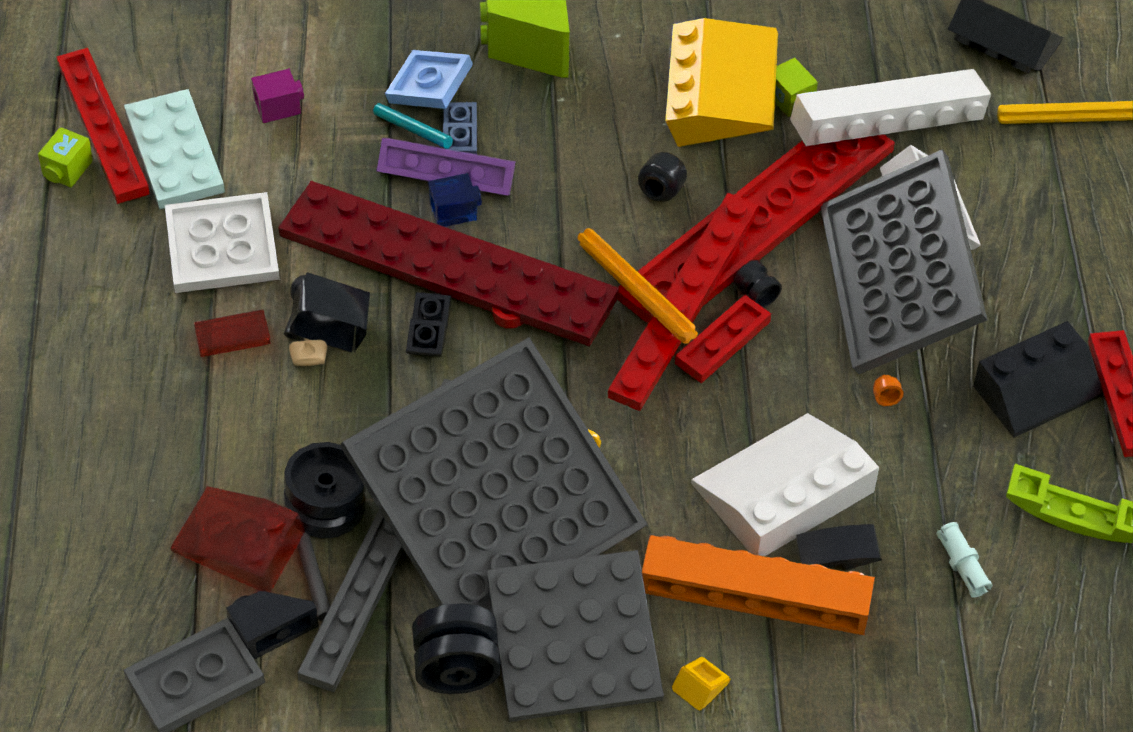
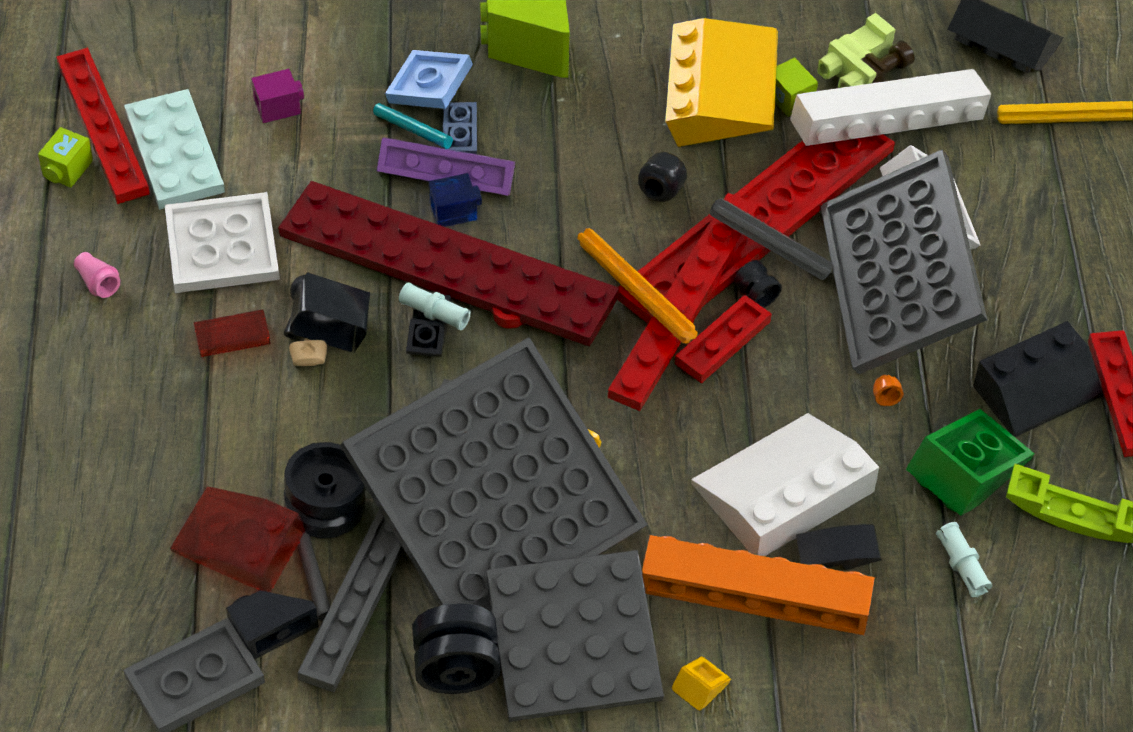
none -> bright pink cone [74,252,120,298]
none -> light aqua pin [399,282,471,330]
none -> dark grey axle [709,198,833,280]
none -> yellowish green hips [817,13,915,88]
none -> green slope [906,409,1035,516]

